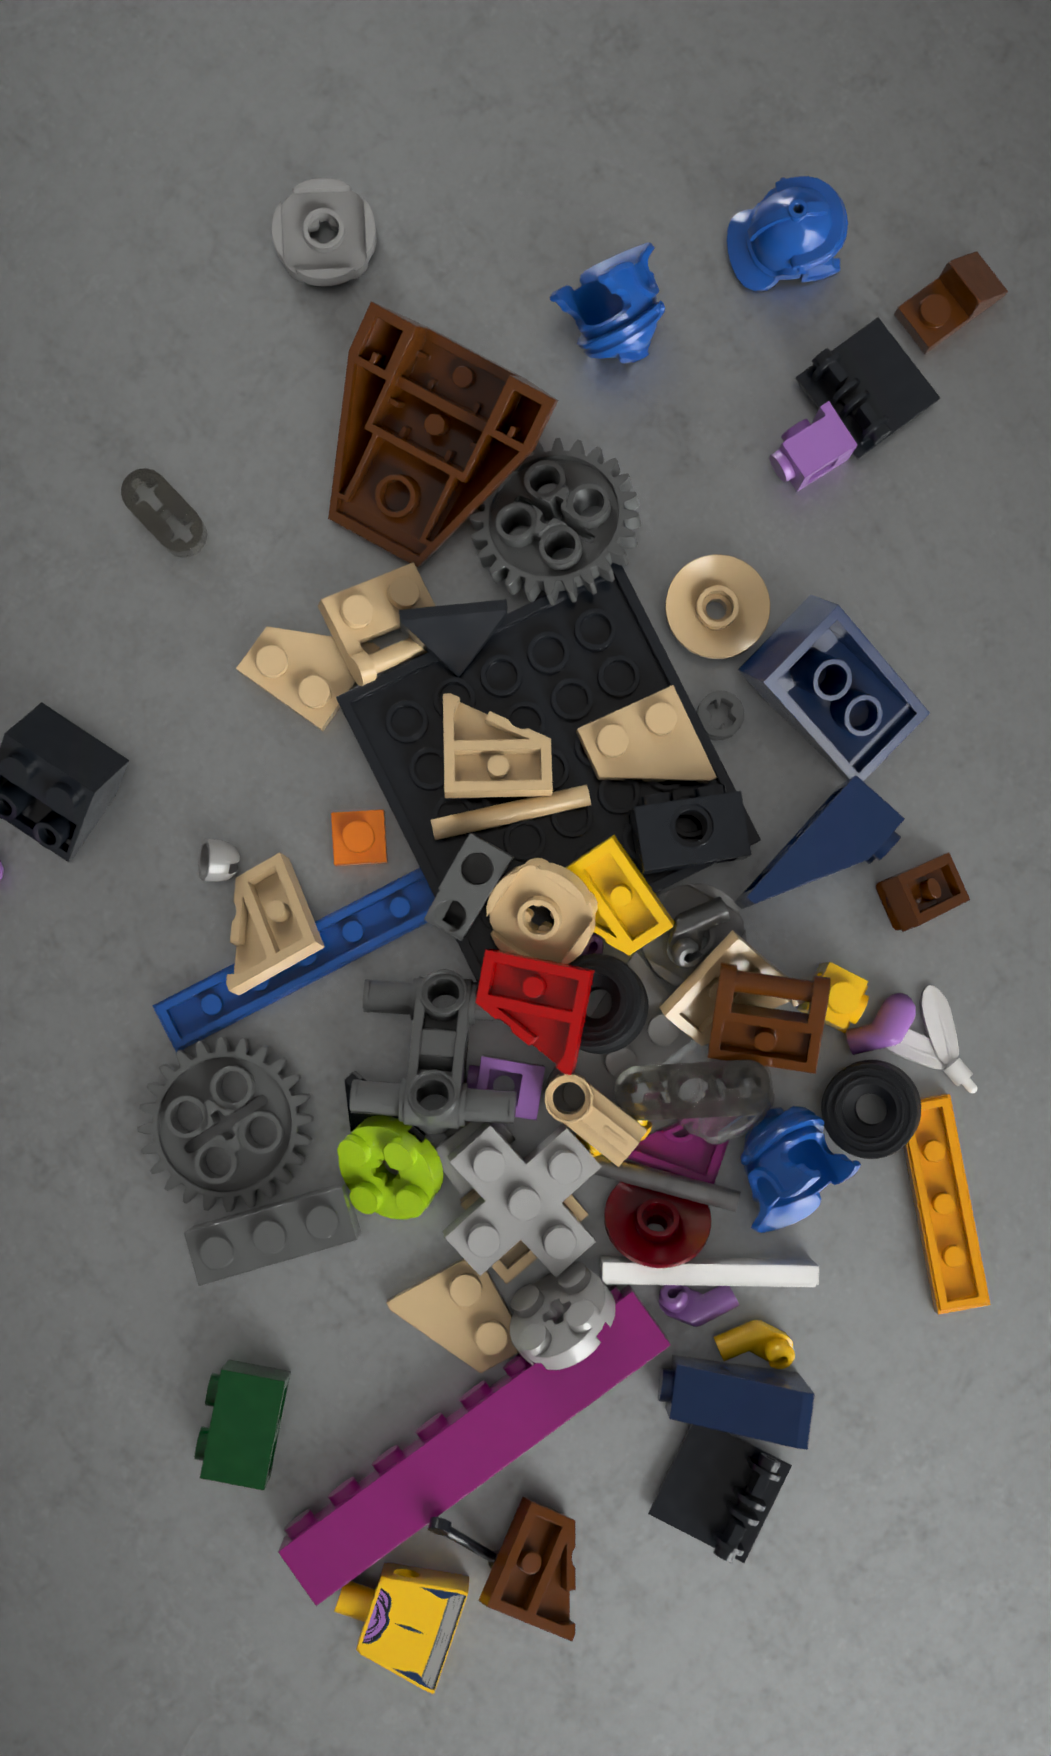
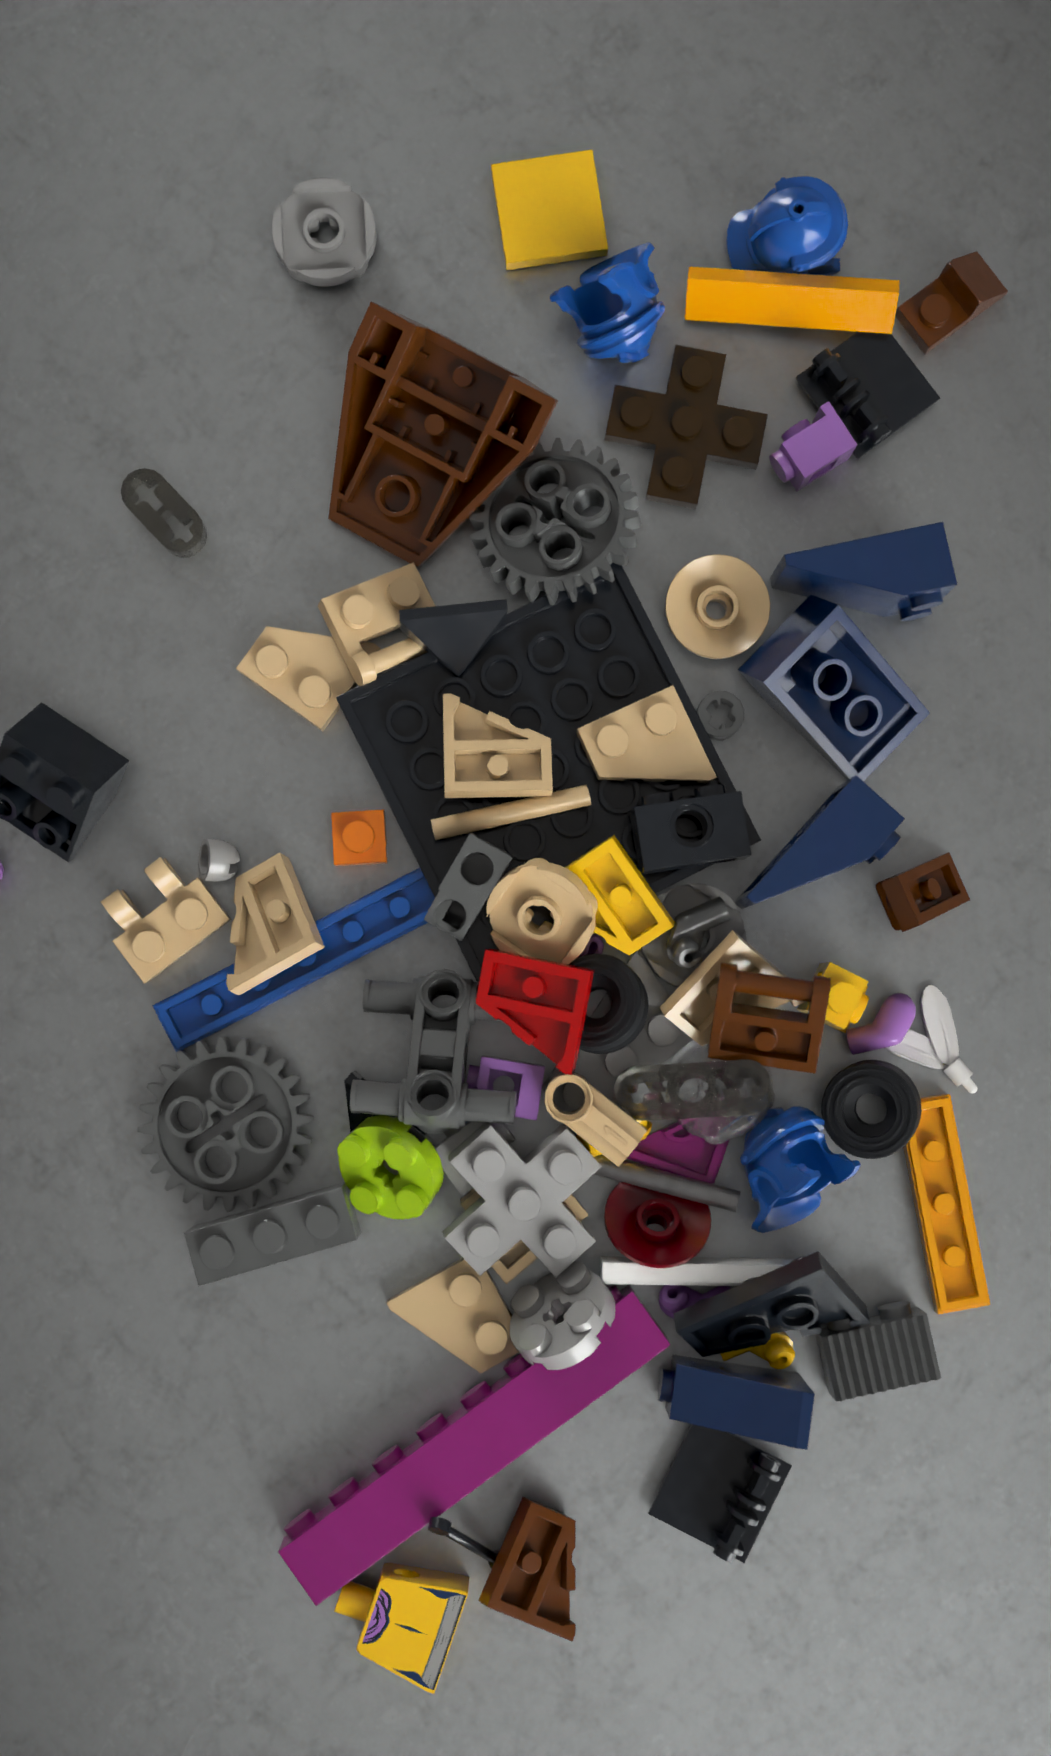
dark green brick [194,1360,291,1491] -> none
none -> tan plate [101,857,232,983]
none -> yellow tile [491,149,608,270]
none -> dark brown plate [604,345,768,510]
none -> black wing [673,1251,870,1357]
none -> light orange tile [685,266,900,334]
none -> dark blue slope [770,522,957,621]
none -> dark grey brick [815,1301,941,1401]

